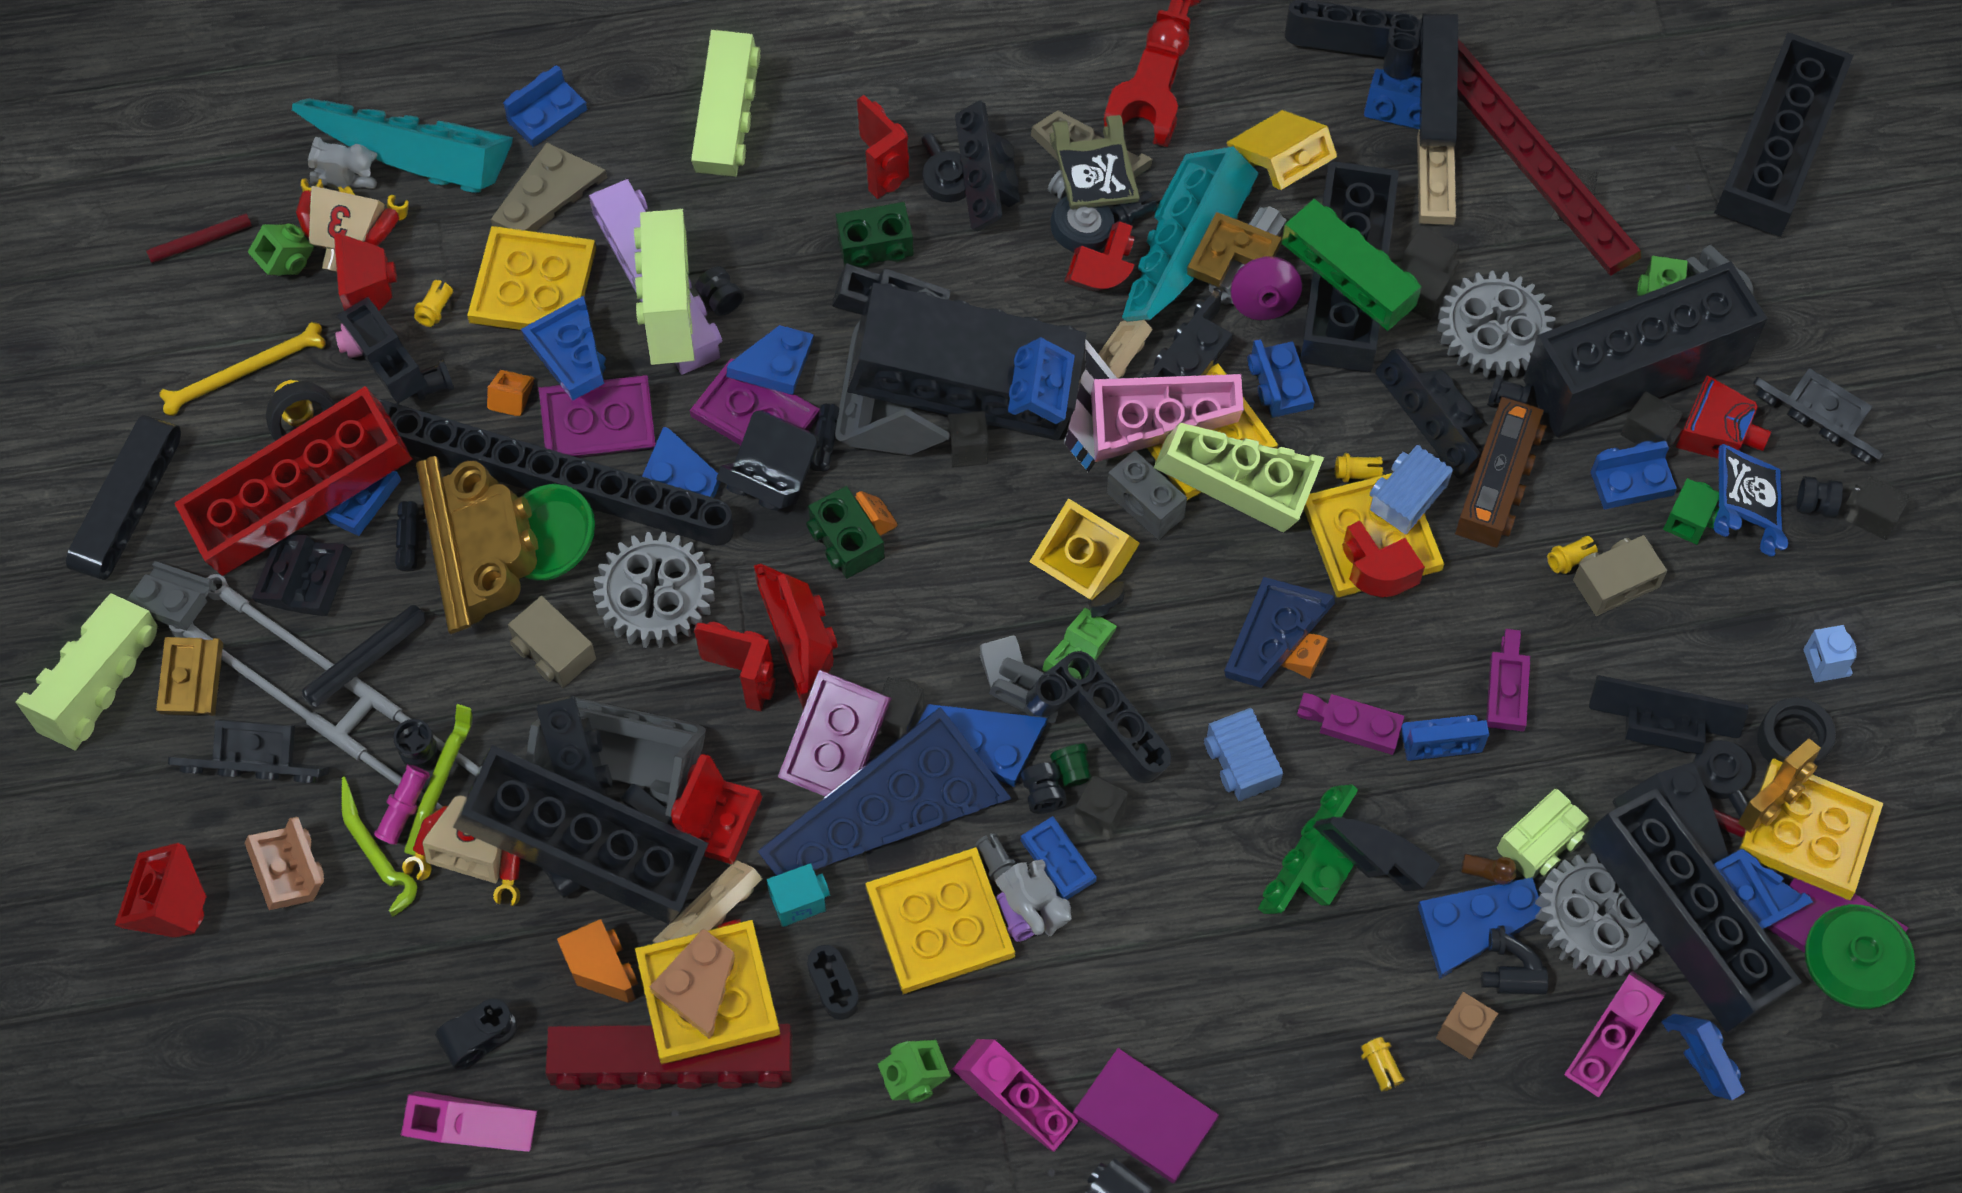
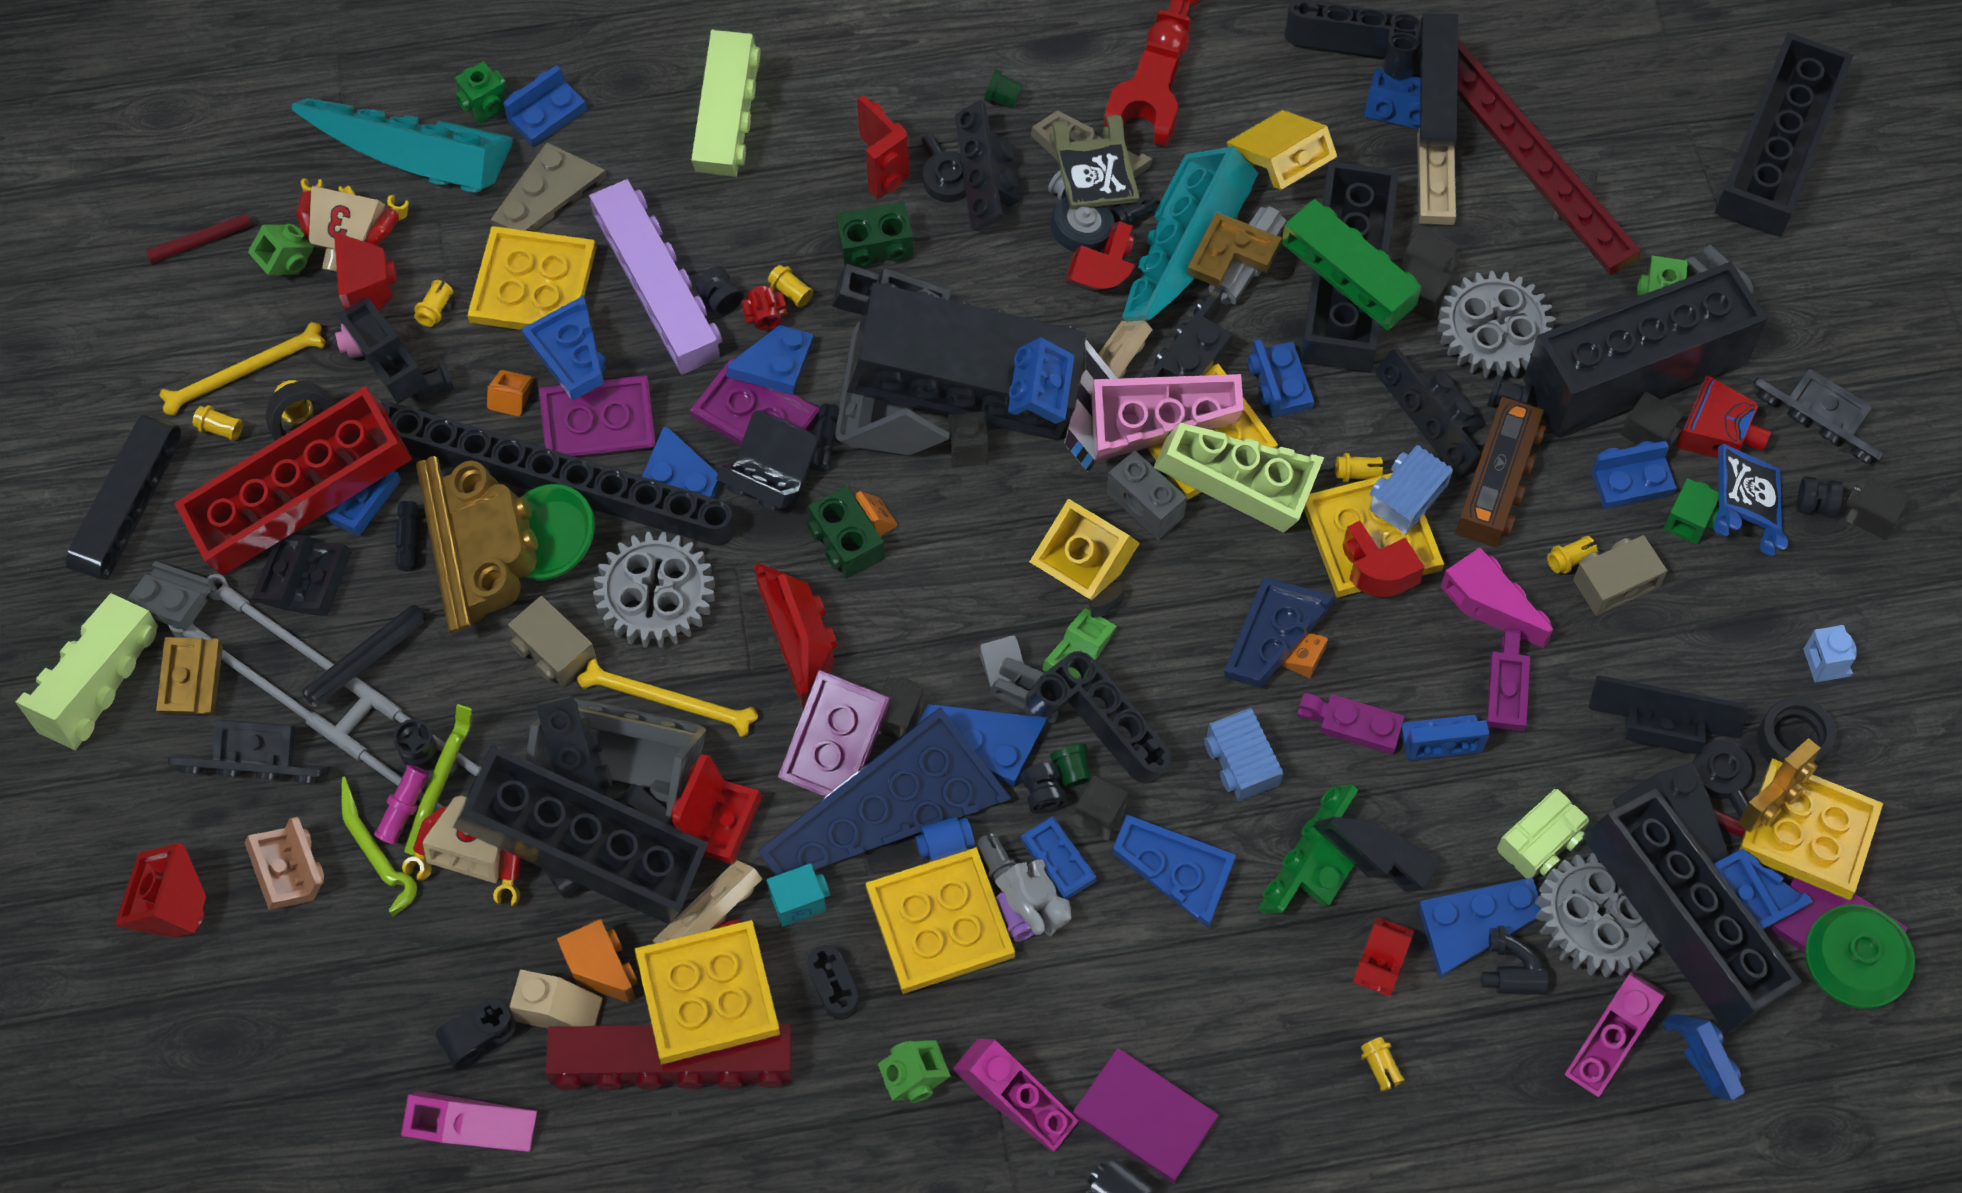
light grey animal [308,137,377,190] -> none
yellowish green wedge [634,209,695,365] -> none
nougat wing [649,928,735,1039] -> none
red bracket [694,622,776,712] -> none
magenta dish [1230,256,1302,320] -> none
medium nougat brick [1436,992,1498,1060] -> none
reddish brown arm [1461,854,1516,885] -> none
none -> yellow pin [193,405,243,441]
none -> green brick [455,61,507,125]
none -> tan slope [510,970,603,1028]
none -> yellow piece [577,659,758,737]
none -> red gear [742,286,787,331]
none -> yellow pin [768,265,814,308]
none -> blue brick [915,817,975,862]
none -> dark green piece [983,69,1023,108]
none -> blue wing [1112,815,1236,929]
none -> red brick [1353,916,1414,997]
none -> dark pink slope [1441,548,1553,648]

